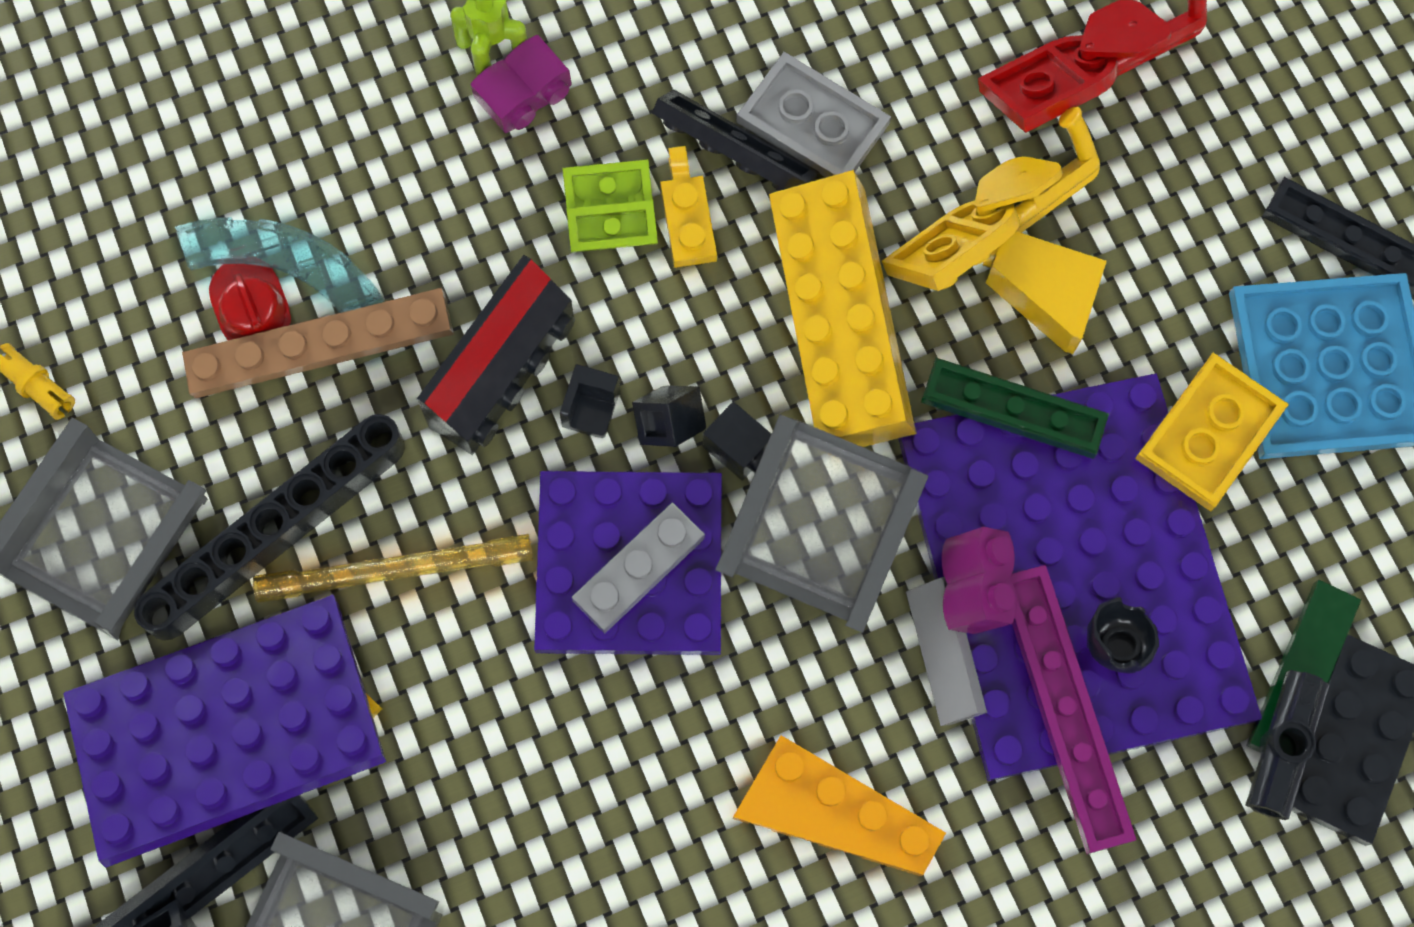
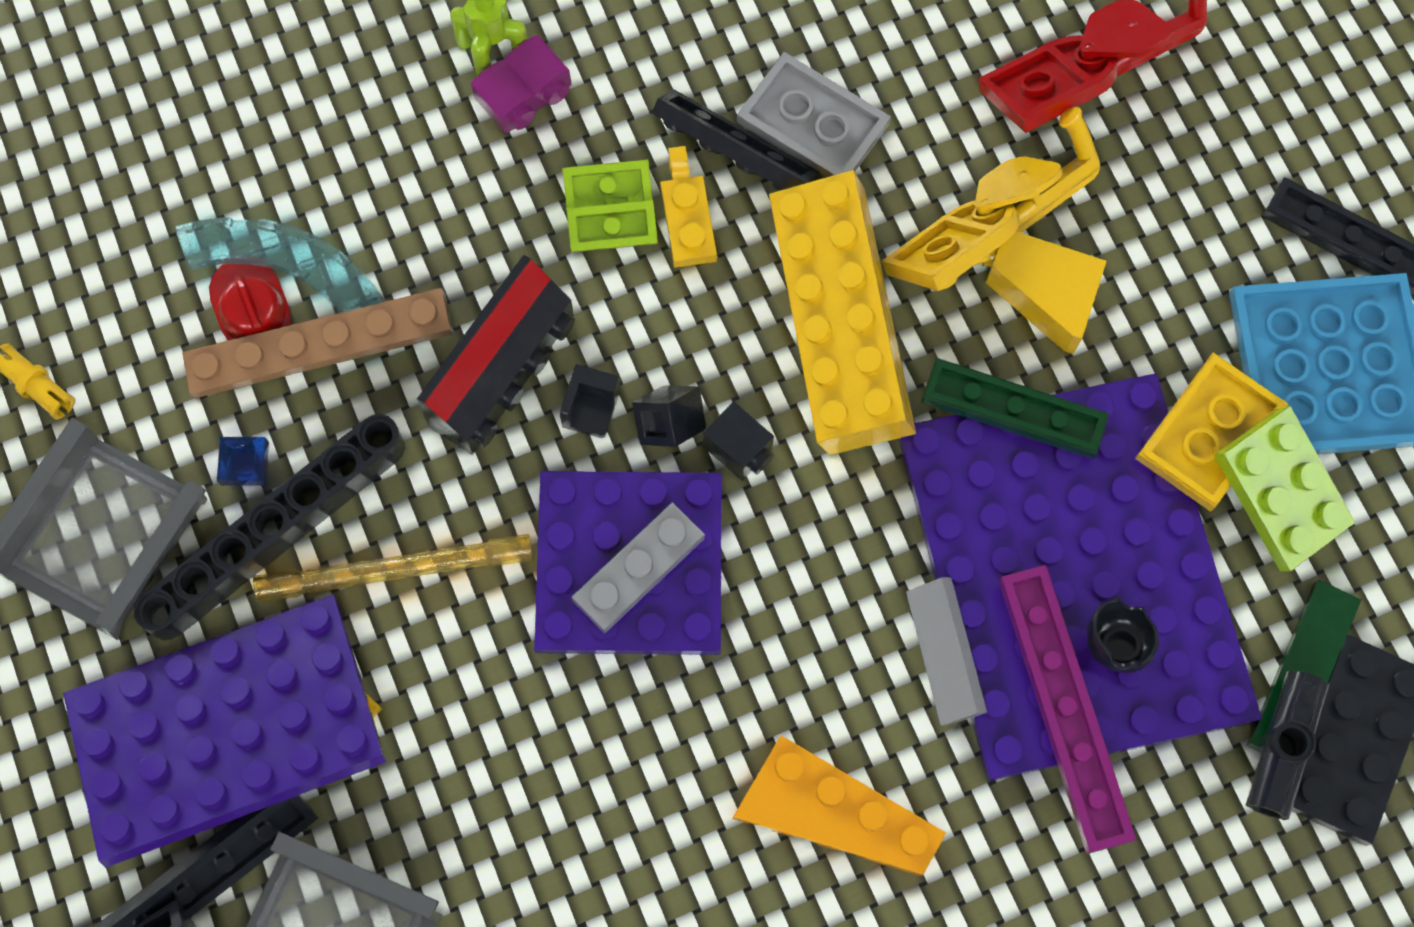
clear piece [716,414,929,633] -> none
magenta brick [942,527,1016,634] -> none
none -> clear blue plate [217,437,269,486]
none -> lime plate [1214,406,1355,571]

